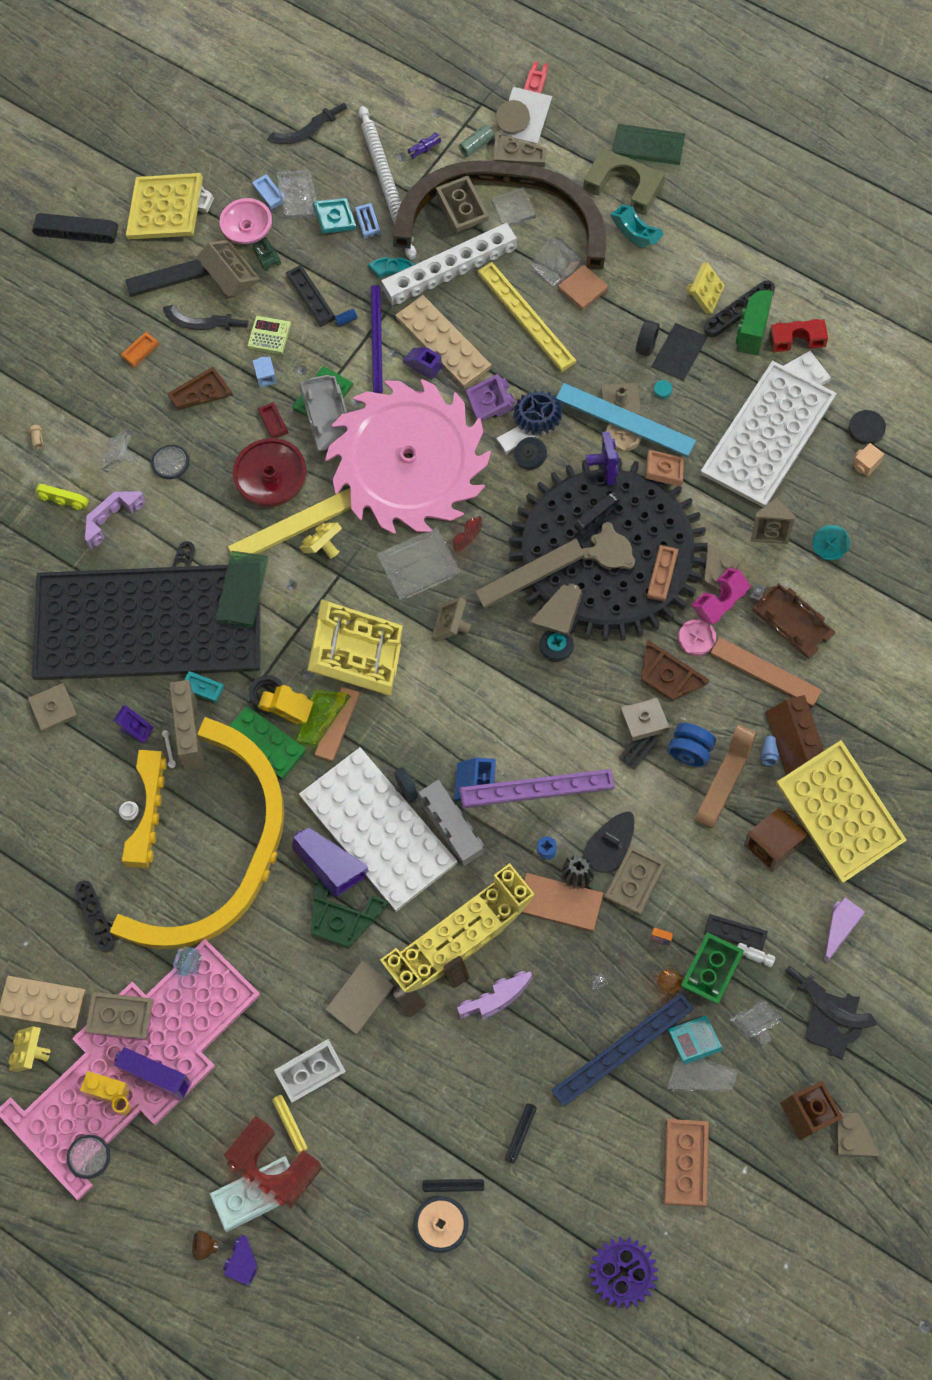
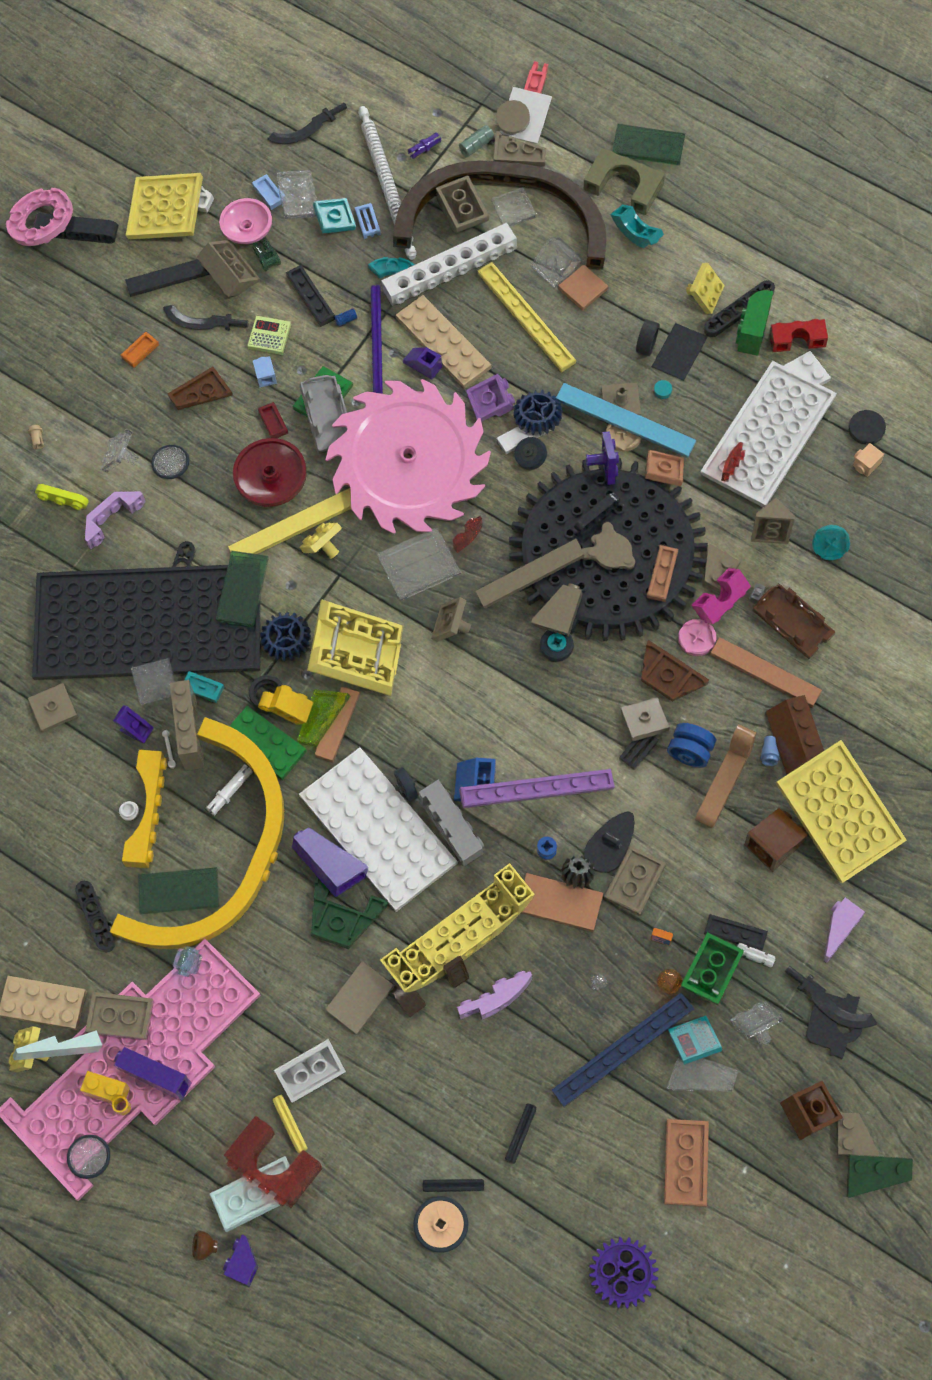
none -> bright pink plate [6,188,73,246]
none -> light aqua slope [13,1030,102,1060]
none -> clear plate [131,658,175,705]
none -> clear green tile [138,867,219,915]
none -> white pin [206,764,253,816]
none -> dark blue gear [260,611,312,662]
none -> clear red slope [721,442,746,482]
none -> dark green wing [846,1154,913,1198]

